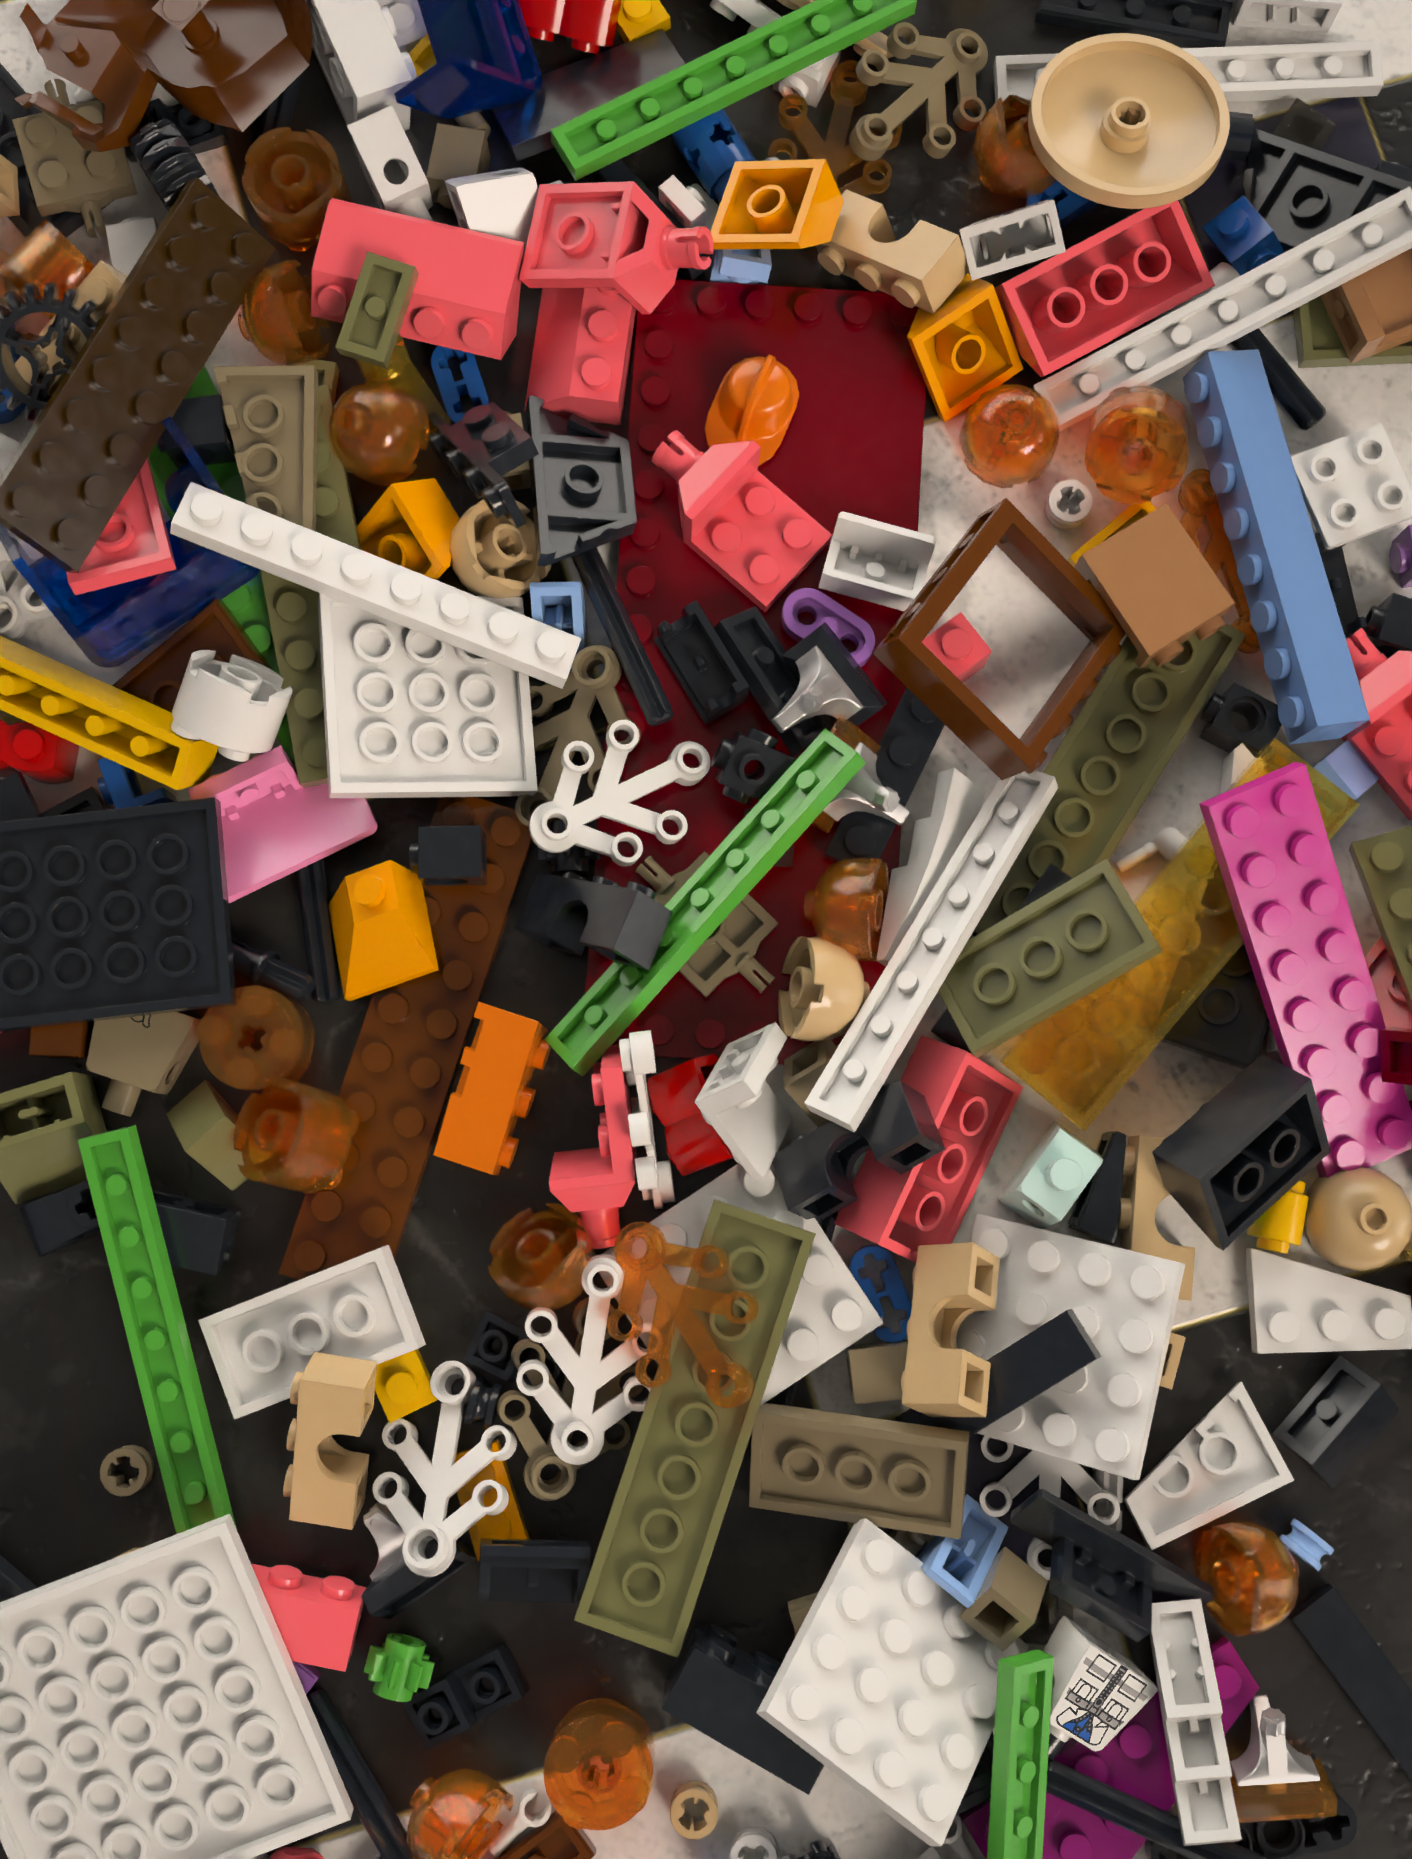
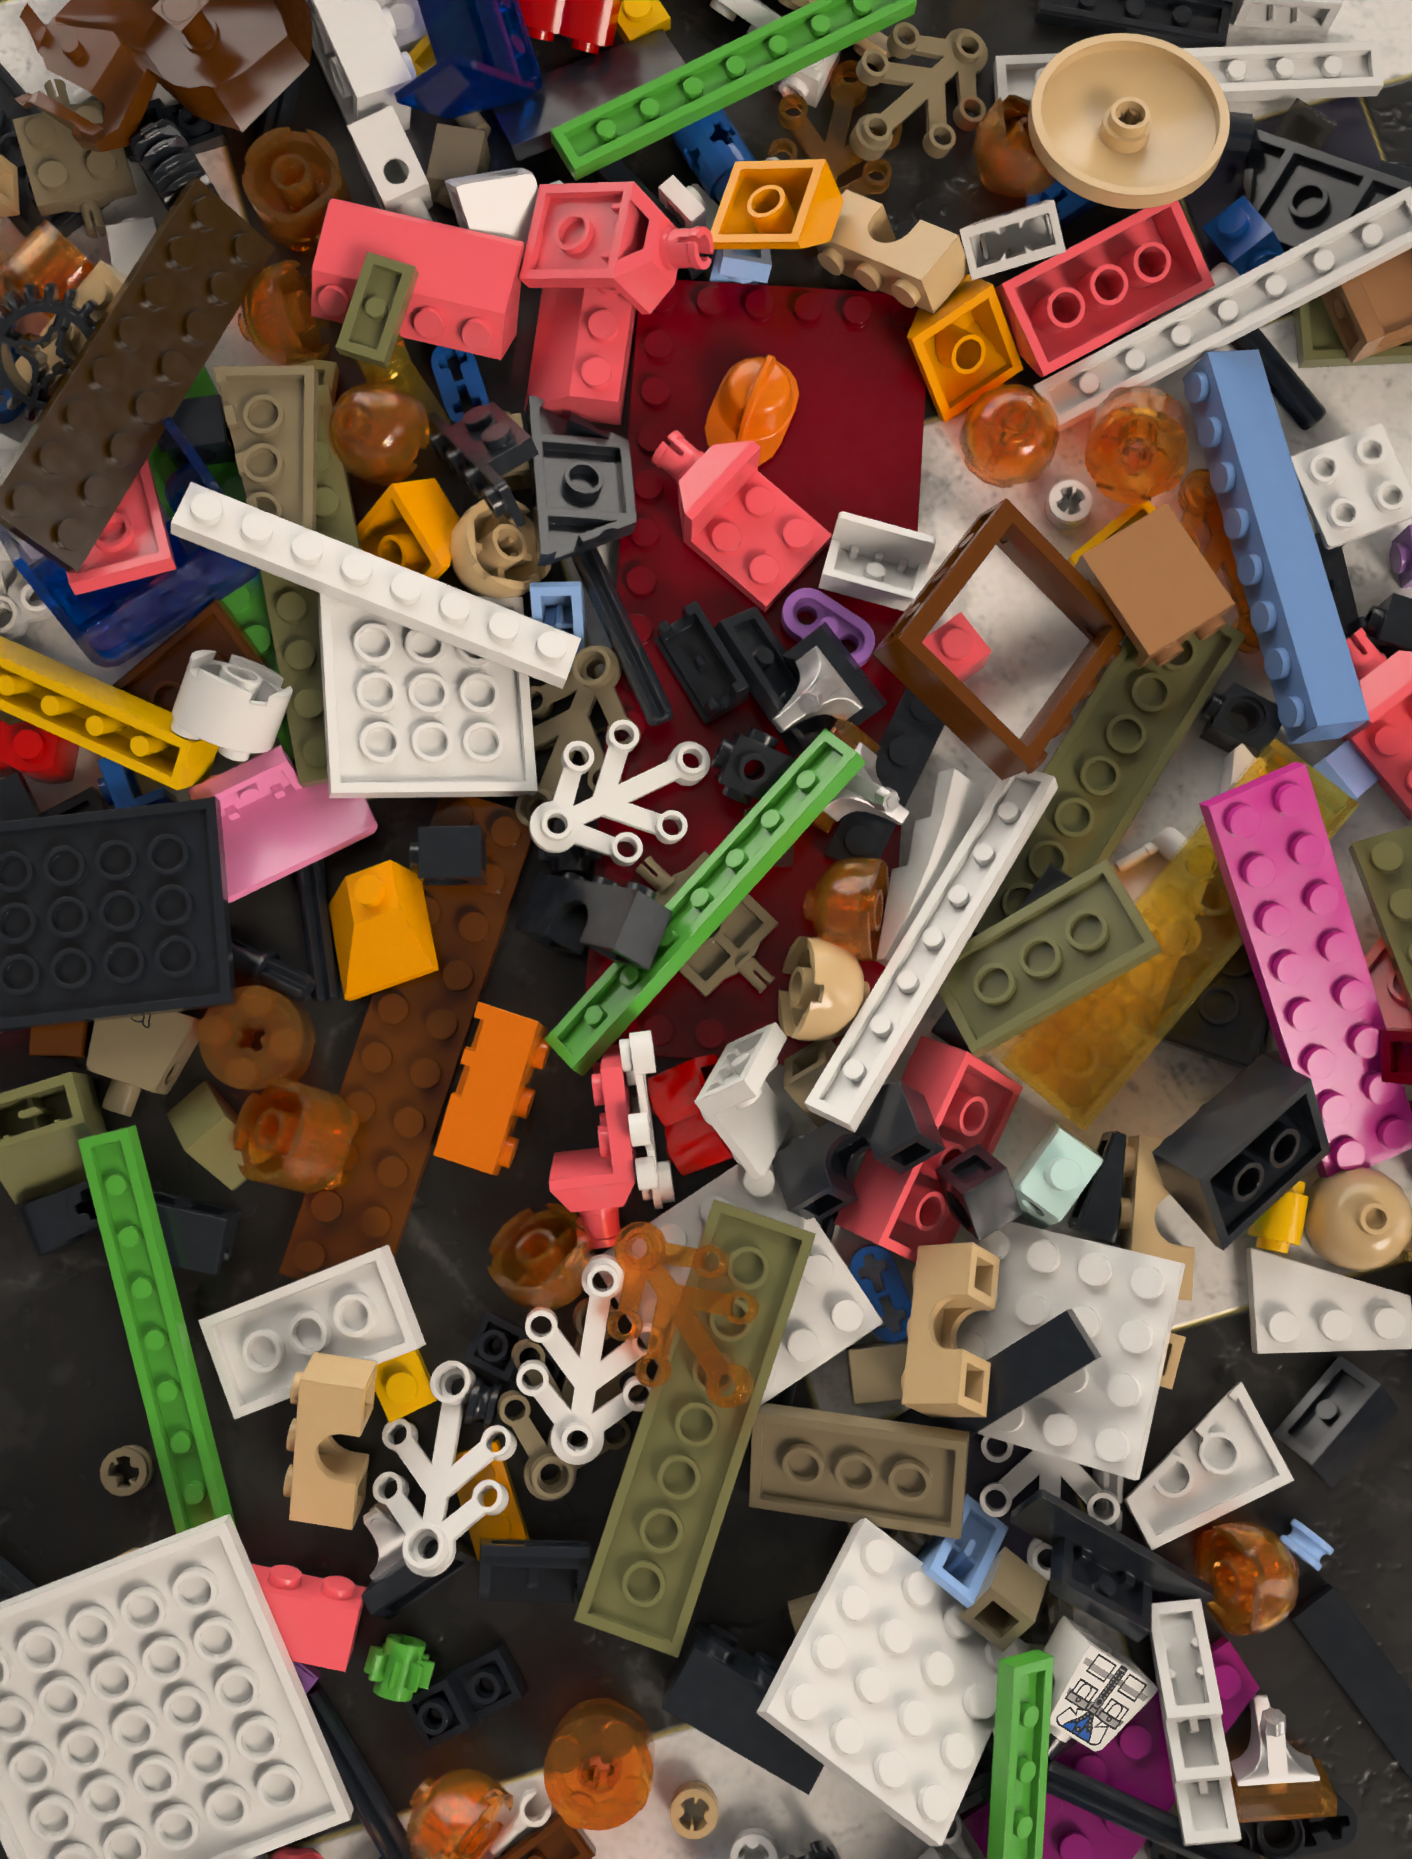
none -> black brick [935,1144,1022,1241]

